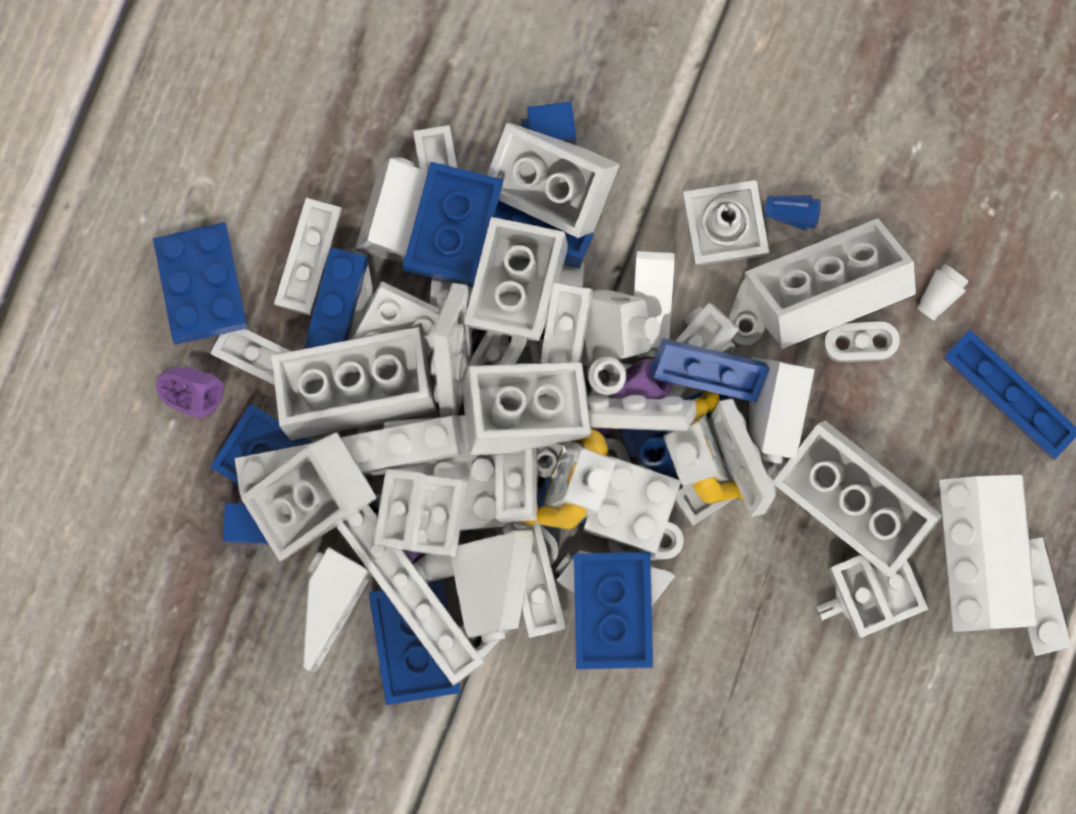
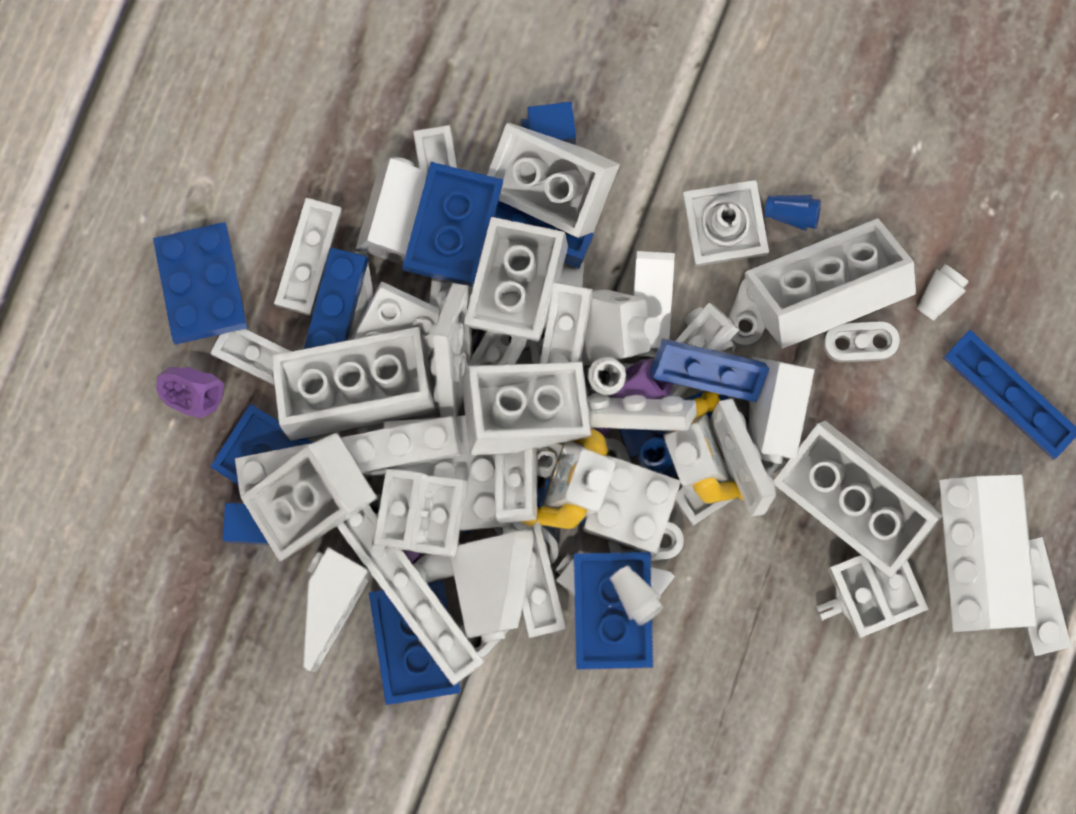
none -> white cone [610,566,664,625]

